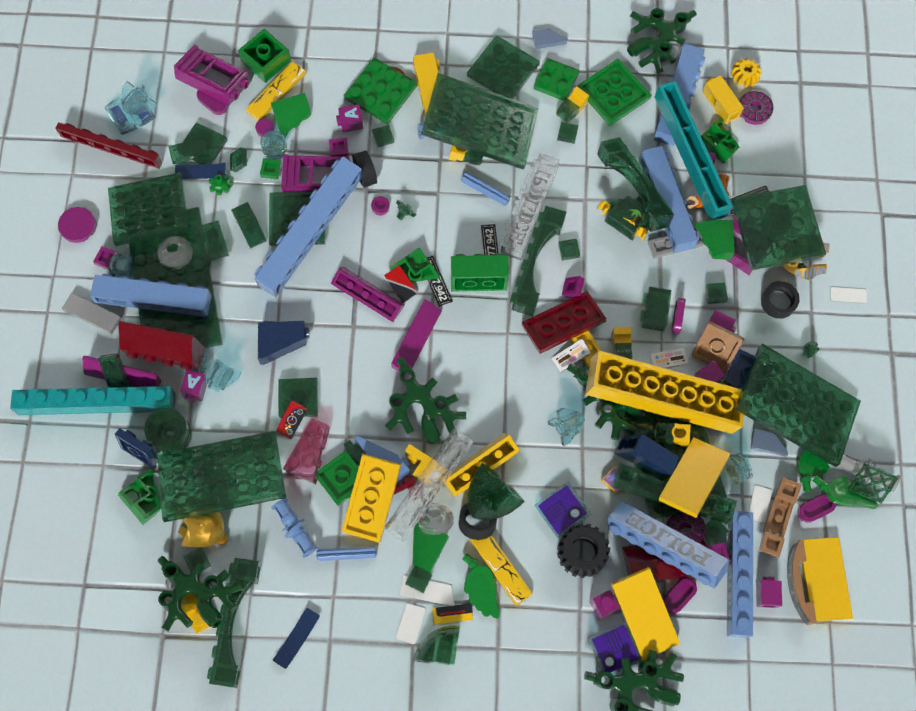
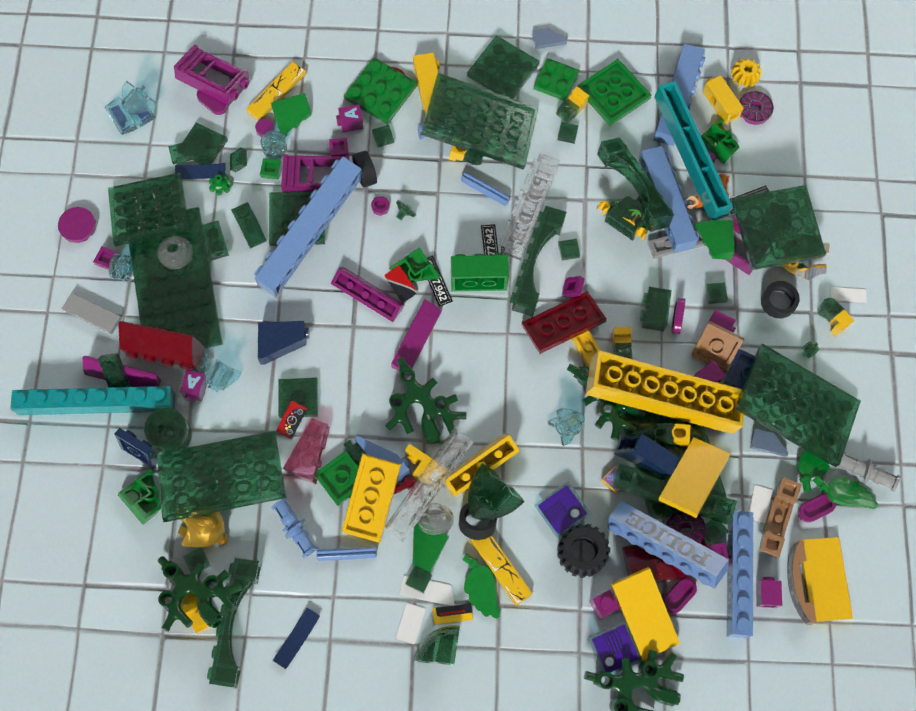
dark red plate [55,122,162,169] -> none
medium blue brick [90,274,212,317] -> none
green brick [238,29,291,83] -> none
white sticker [551,339,591,372] -> none
dark green plant [627,8,697,73] -> none
white sticker [650,348,689,368] -> none
clear light blue wheel [725,453,753,485] -> none
clear green window [848,463,898,504] -> none
none -> leg [817,298,854,337]

